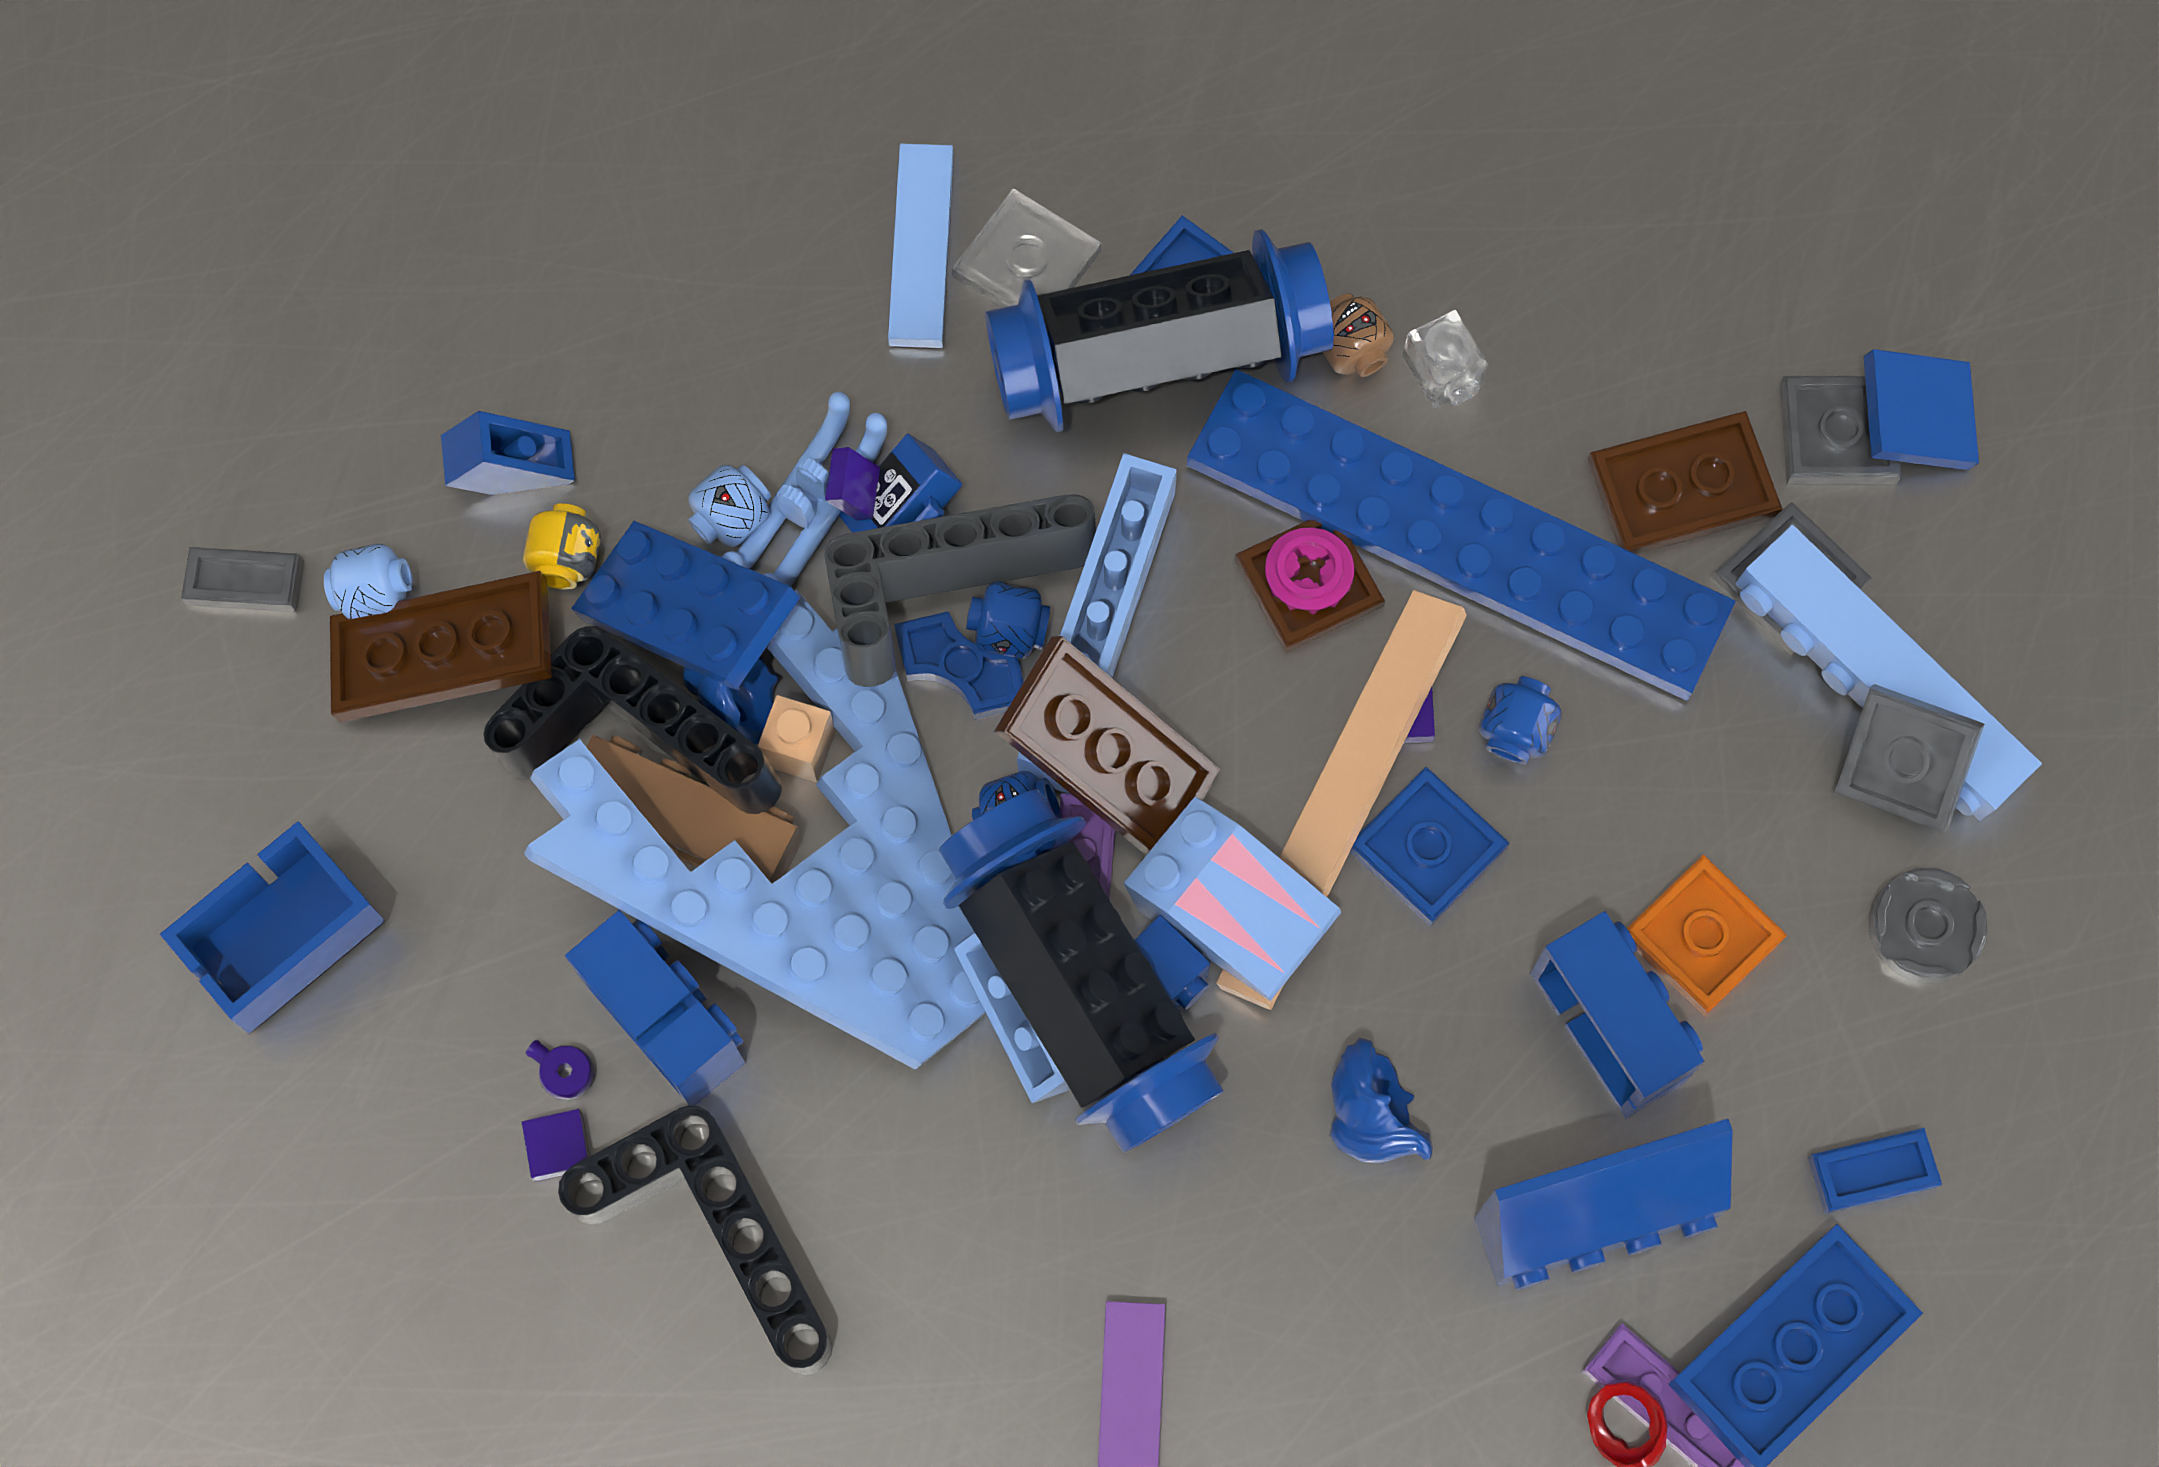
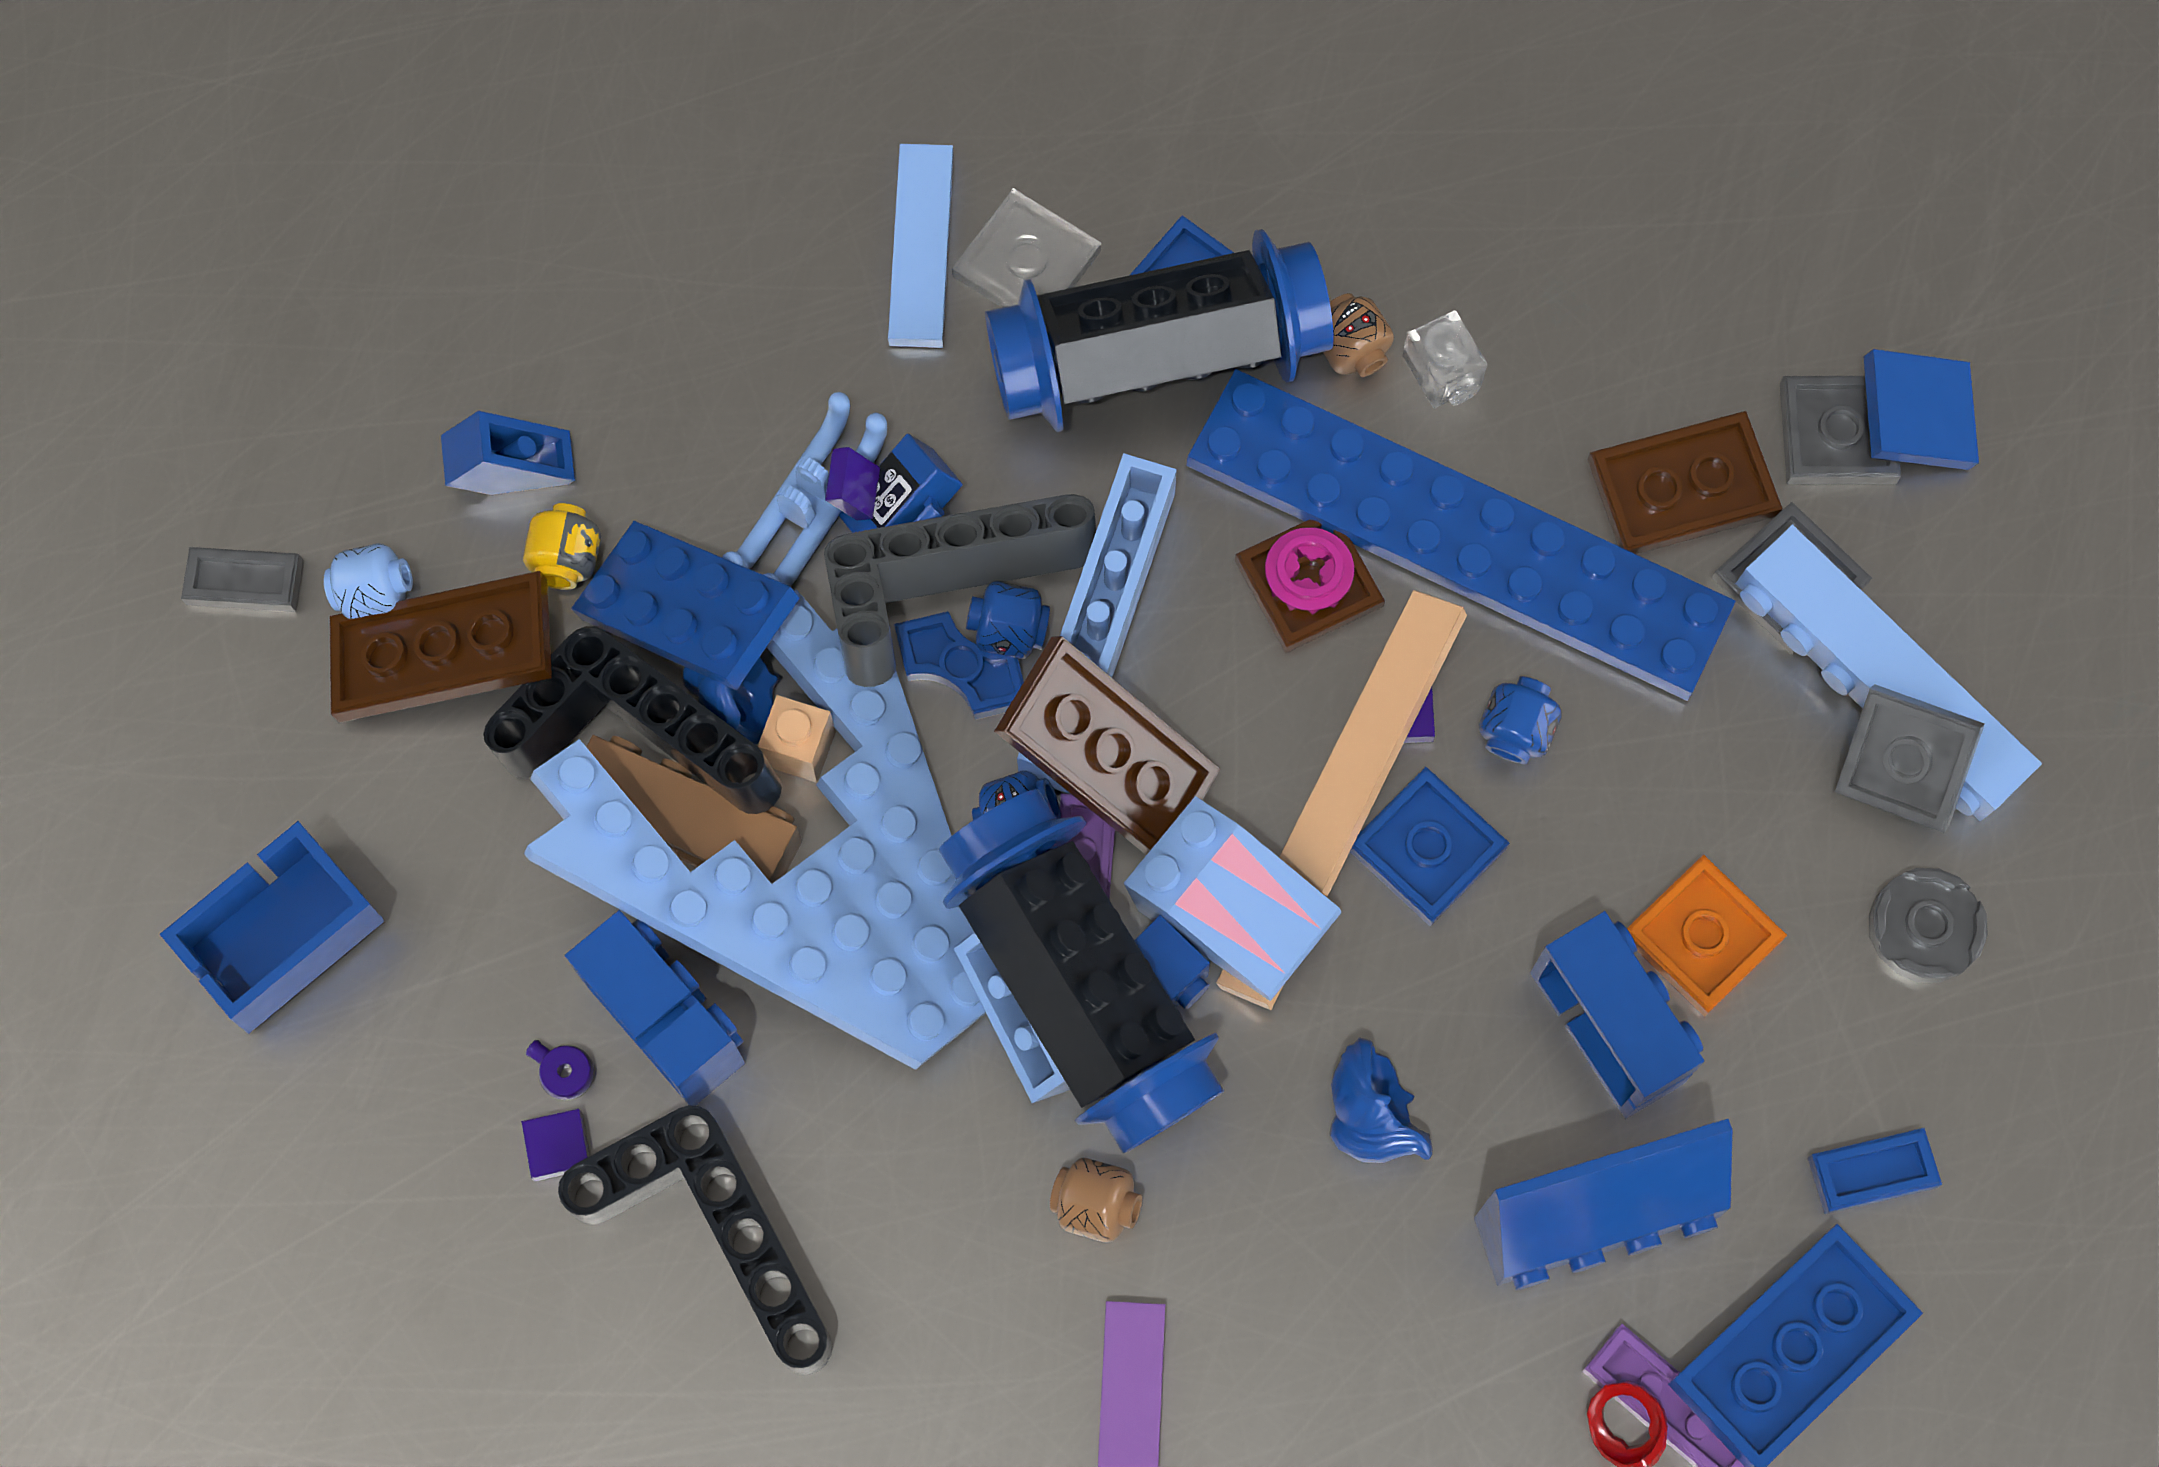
light blue head [688,465,771,547] -> none
none -> medium nougat head [1050,1158,1142,1242]

